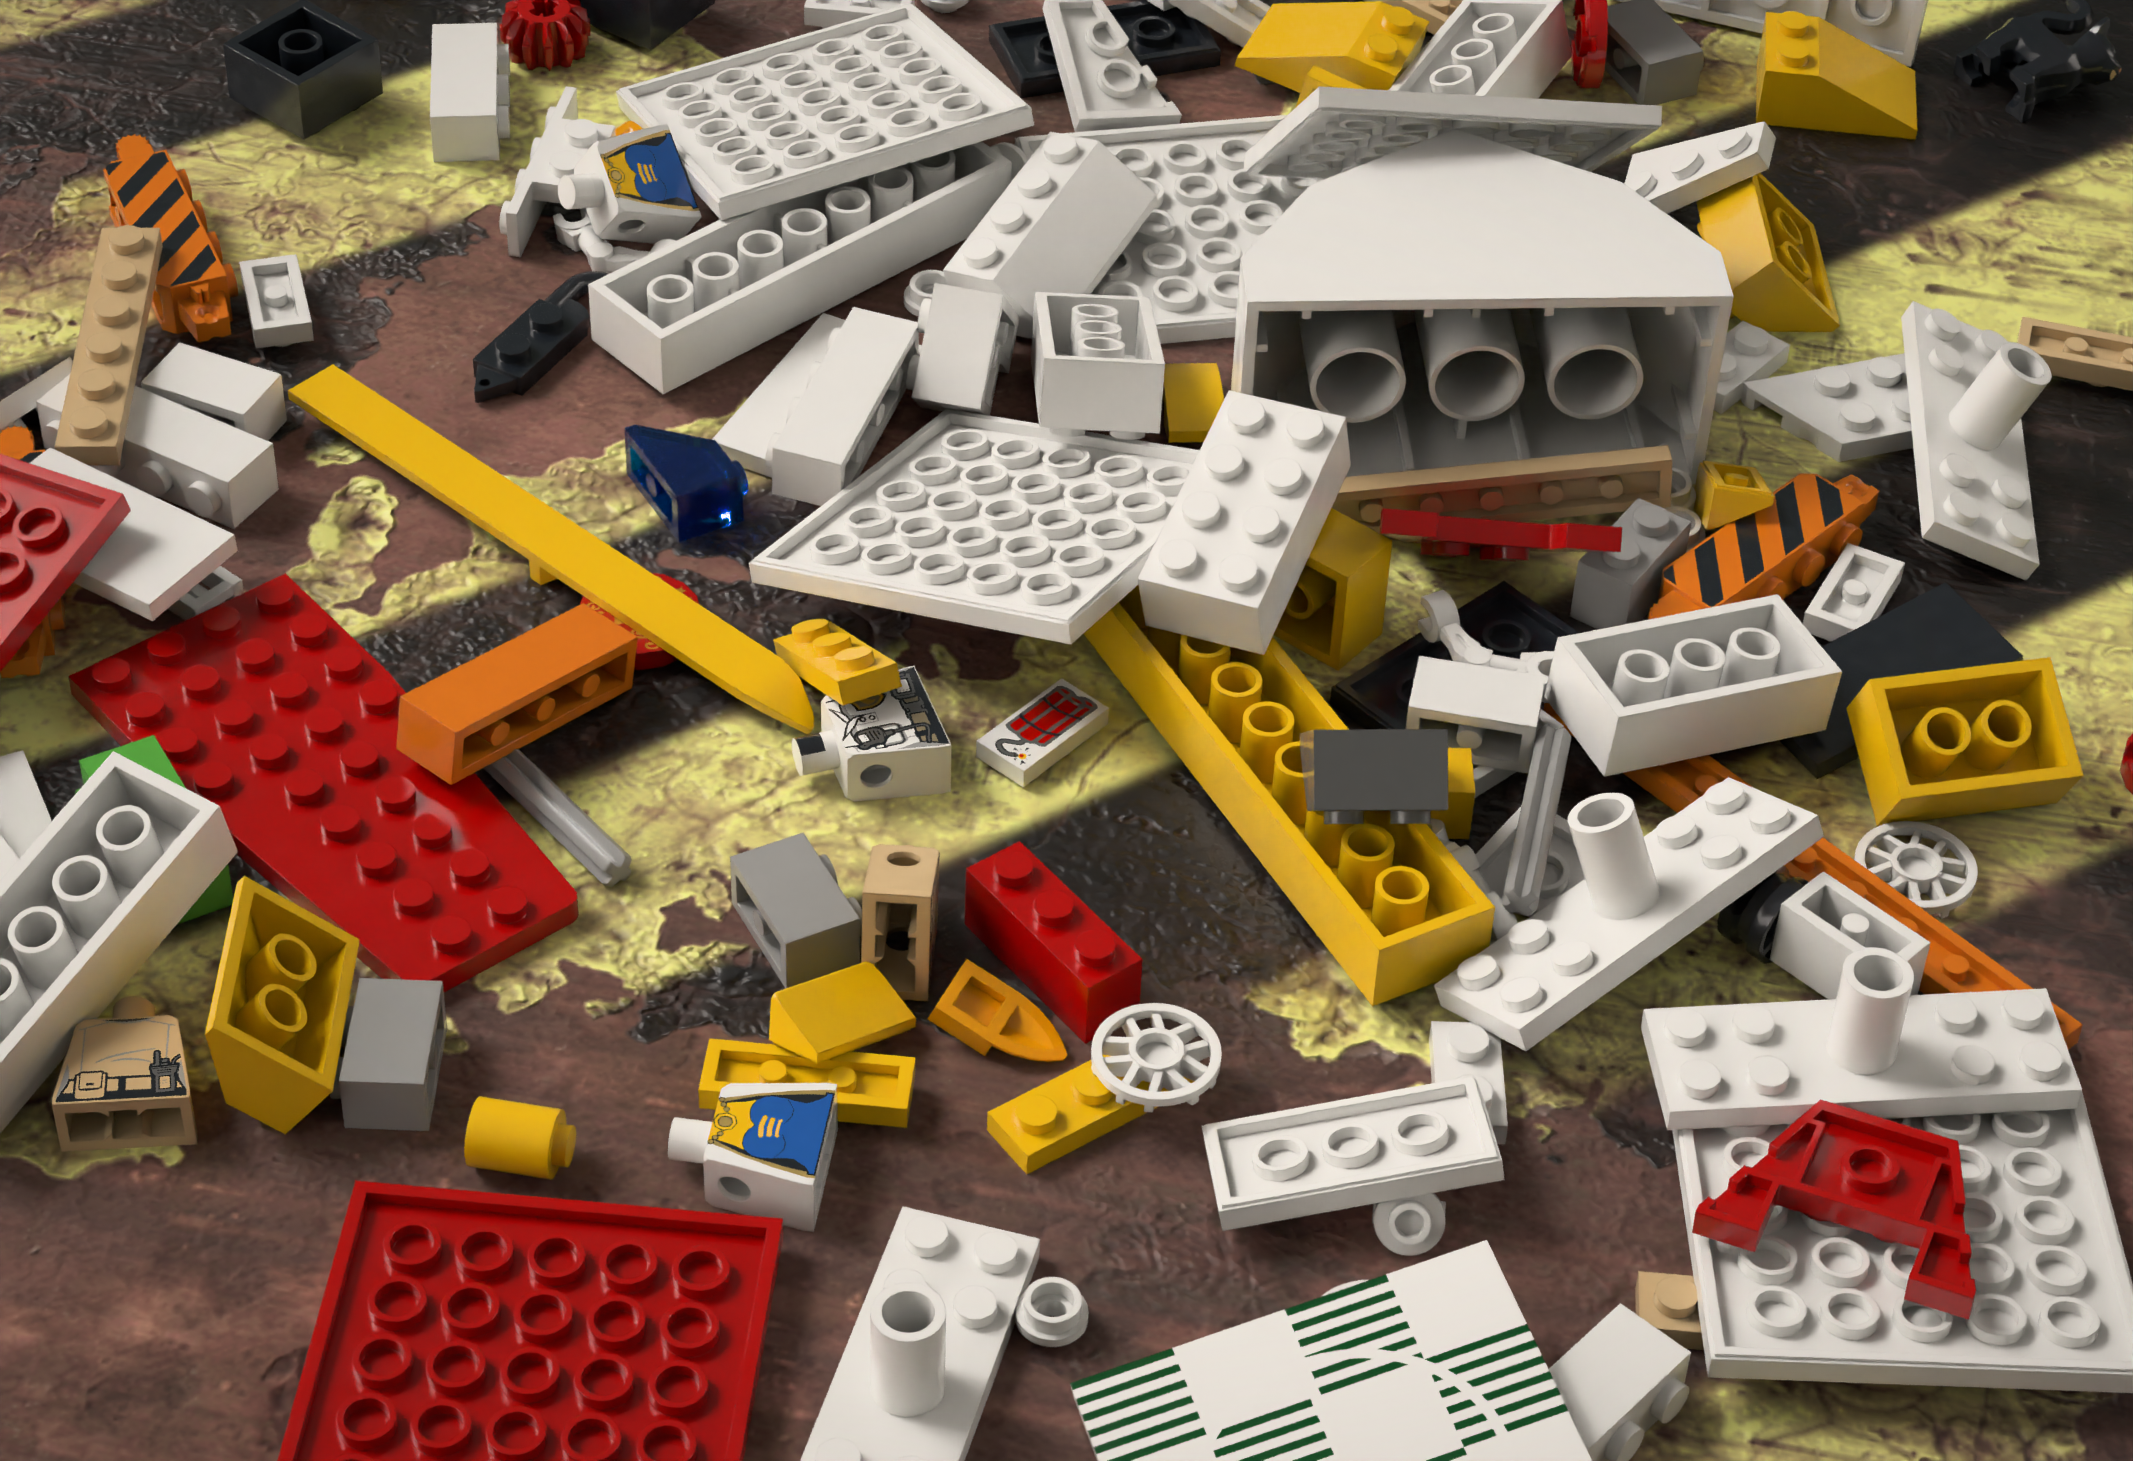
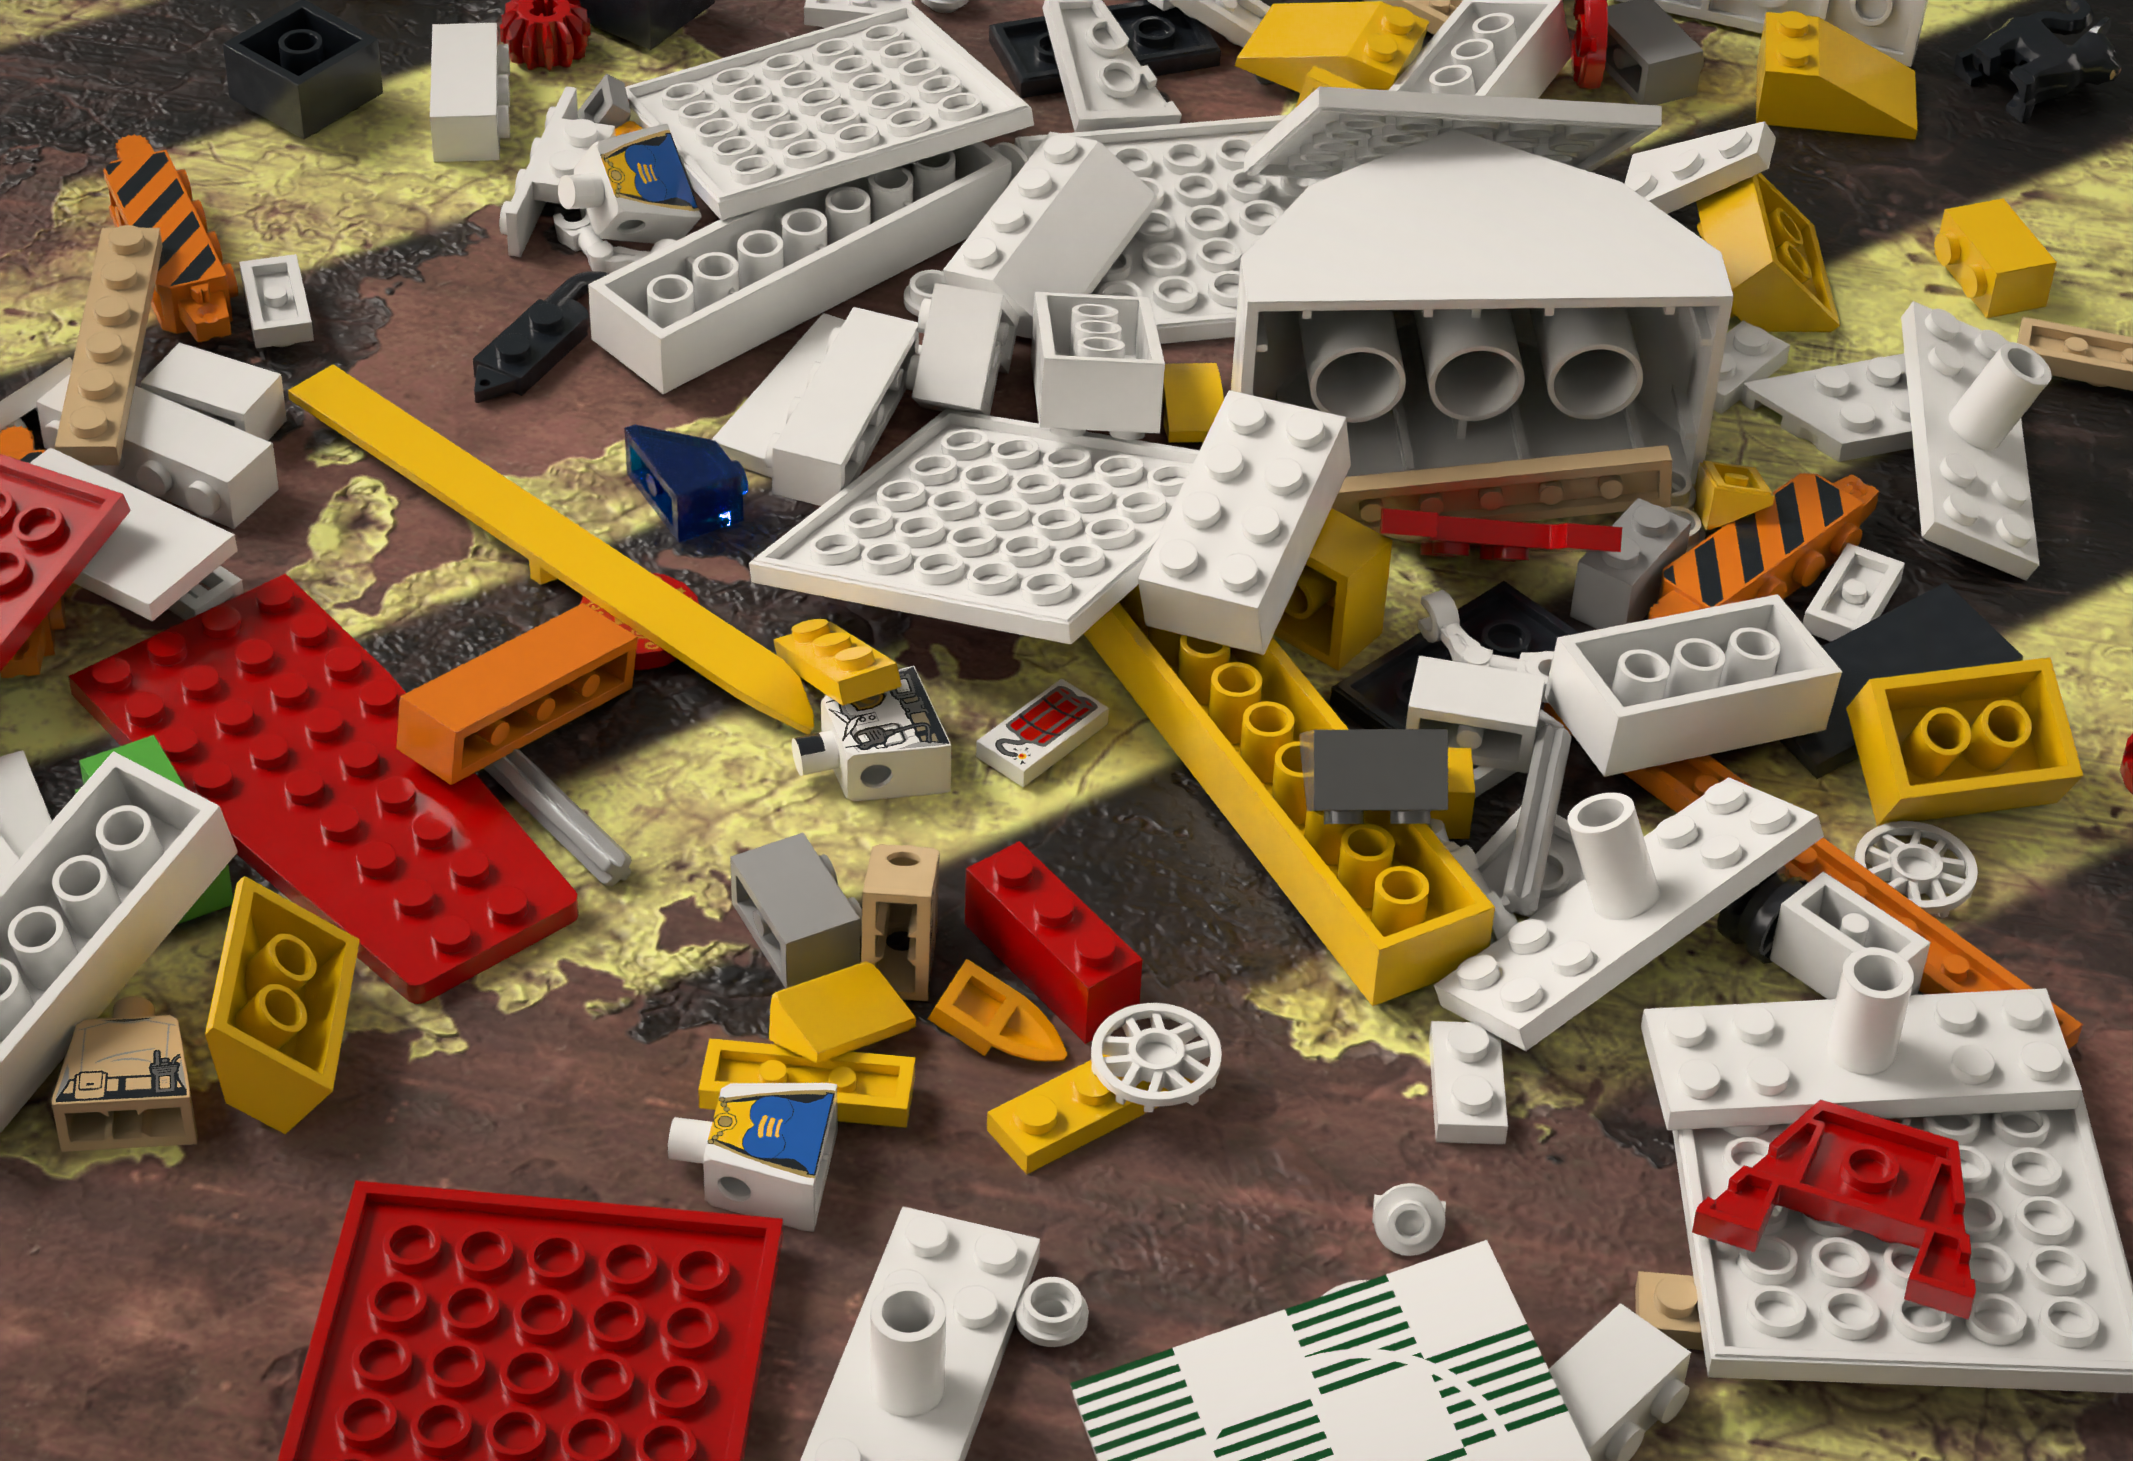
light grey brick [330,978,447,1131] -> none
yellow brick [464,1096,576,1179] -> none
white tile [1202,1076,1505,1231] -> none
none -> light grey plate [578,73,631,129]
none -> yellow brick [1934,198,2057,318]

